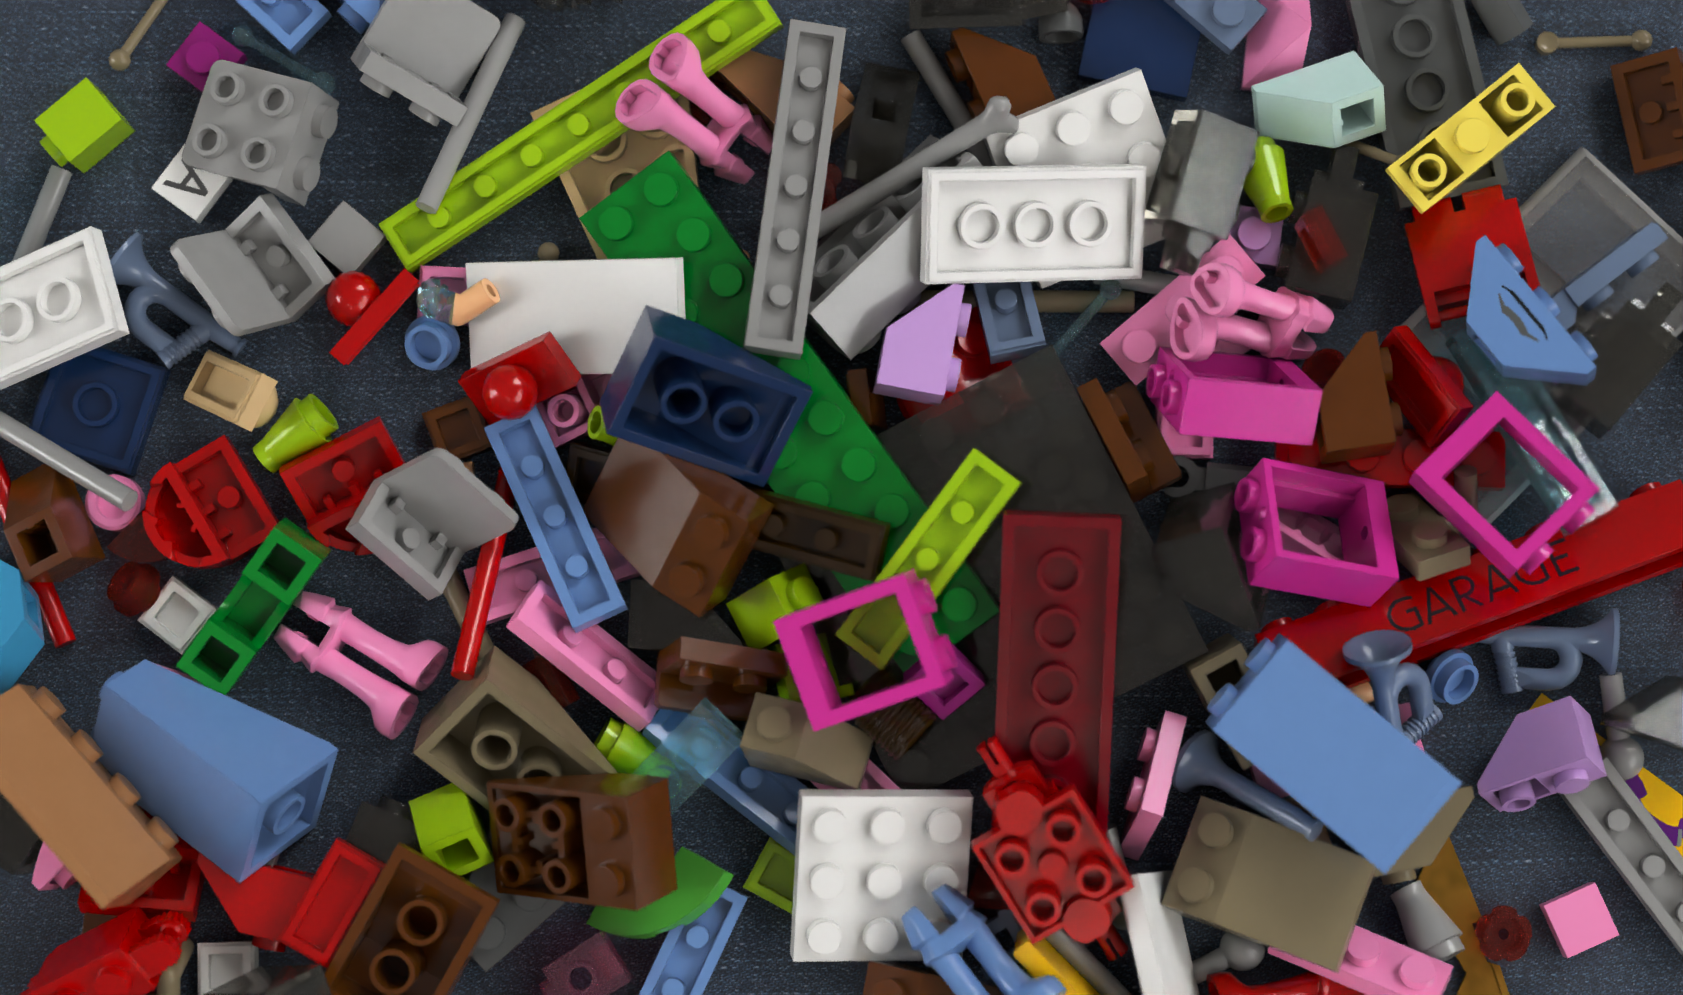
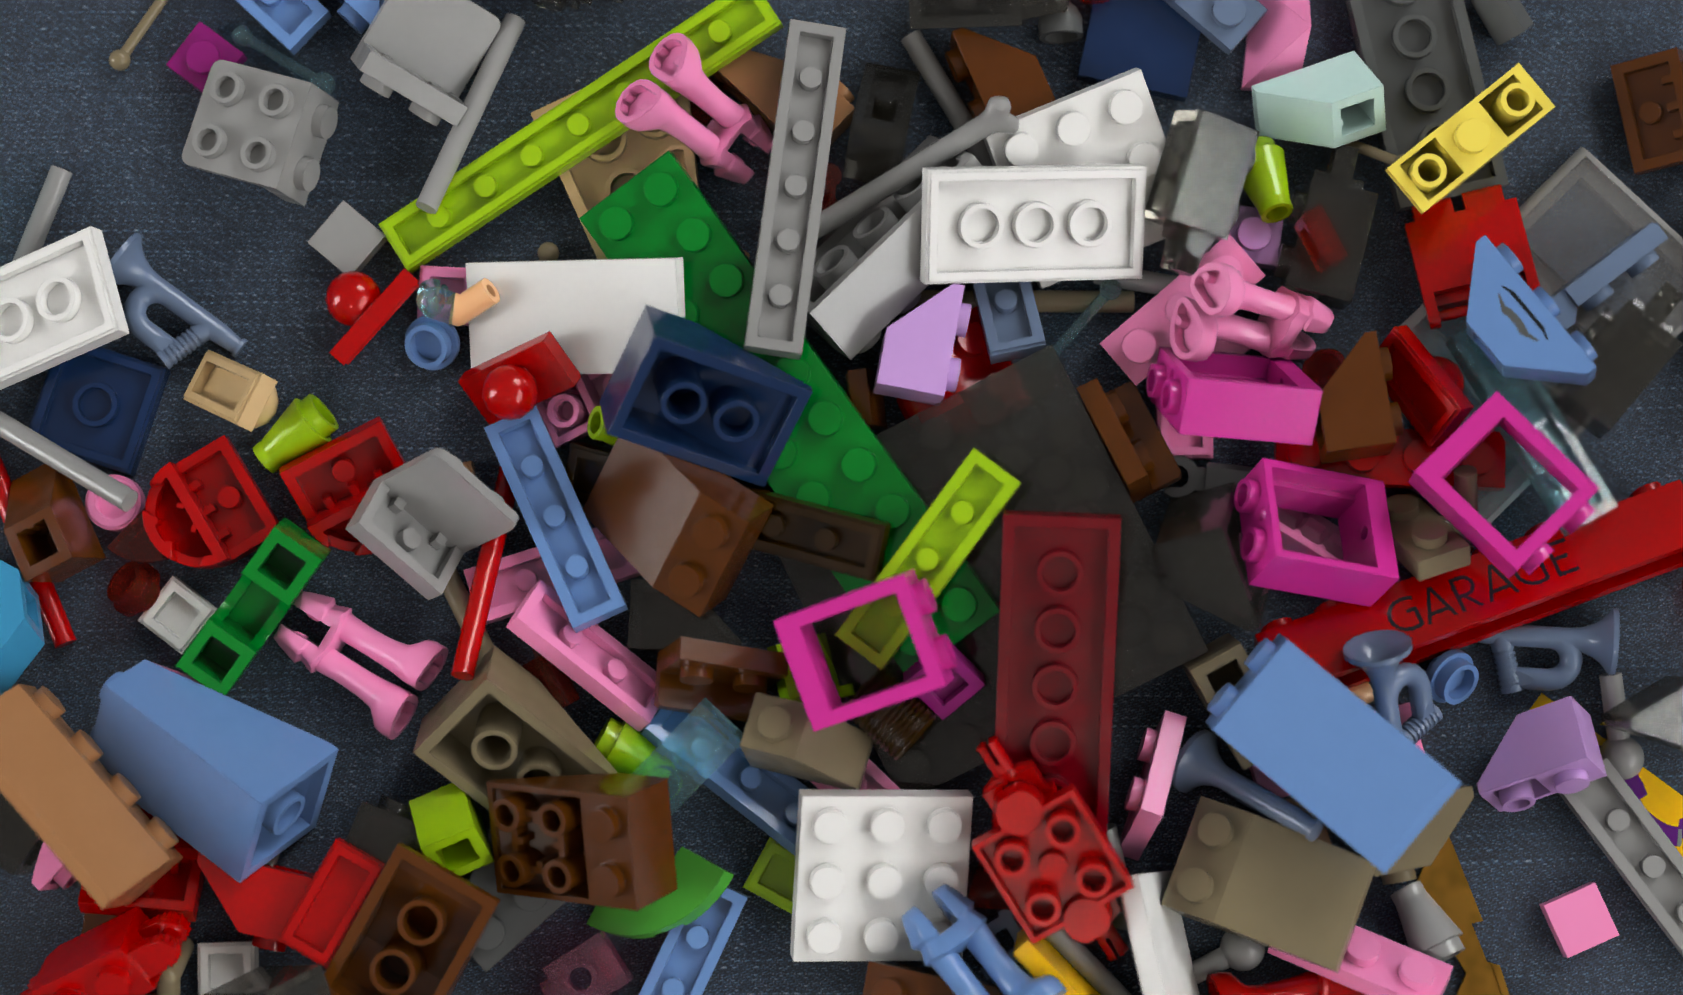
lime brick [34,77,135,173] -> none
white tile [152,144,233,224] -> none
light grey bracket [170,193,335,336] -> none
reddish brown tile [422,396,493,461] -> none
lime brick [726,563,824,649] -> none
clear red plate [1475,905,1532,962] -> none
dark tan hinge [1535,29,1653,55] -> none

